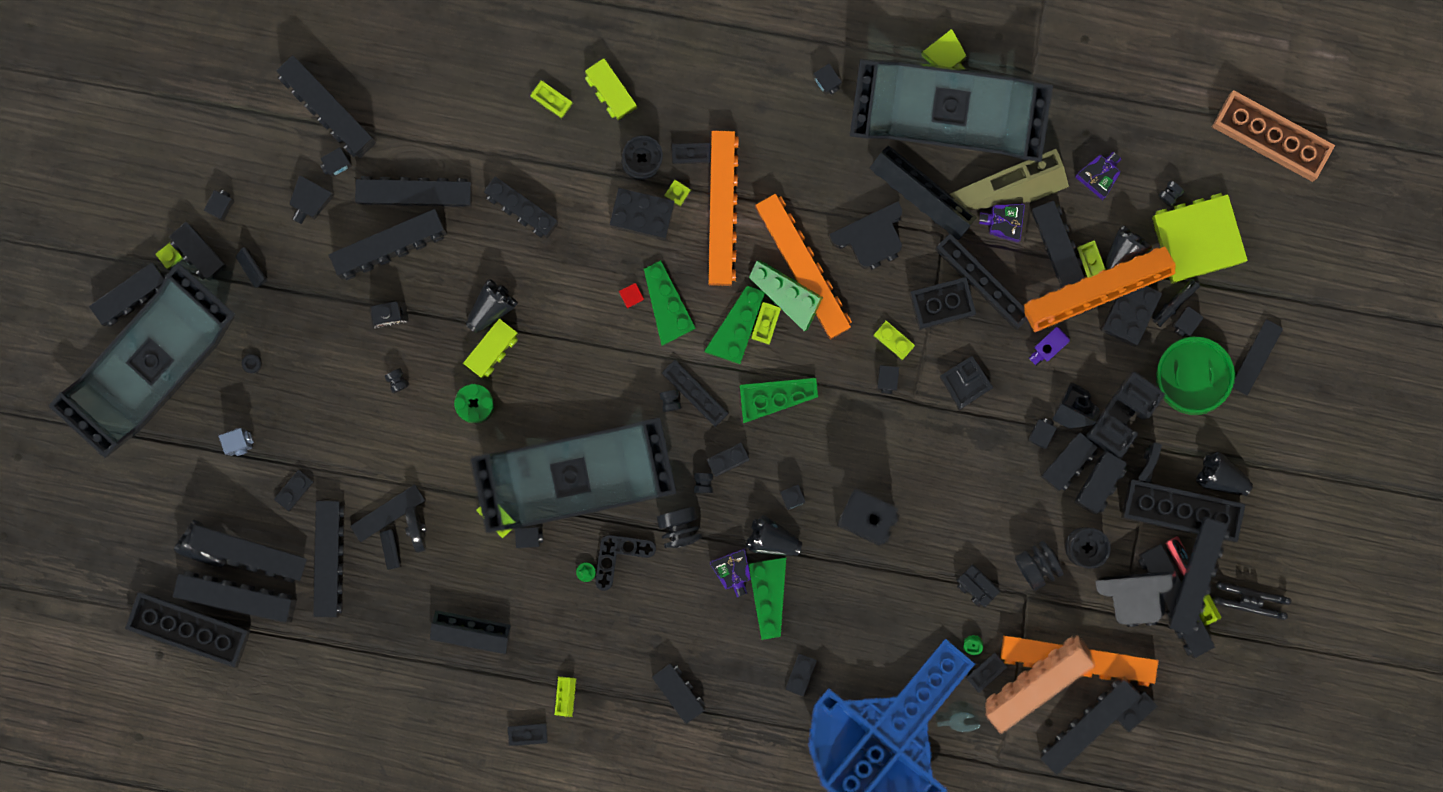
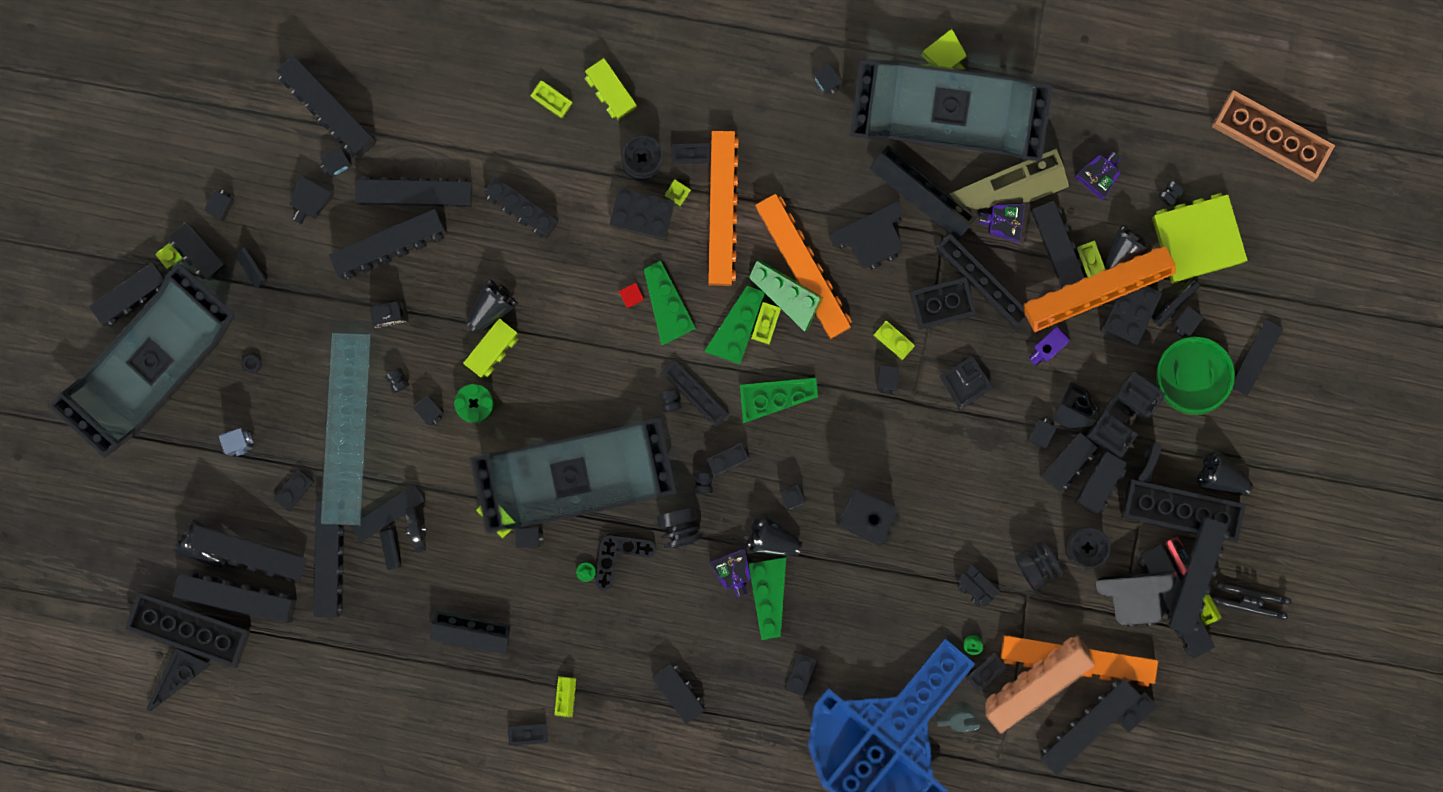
none -> black wing [146,648,210,711]
none -> clear light blue plate [321,333,371,525]
none -> black brick [413,395,444,426]

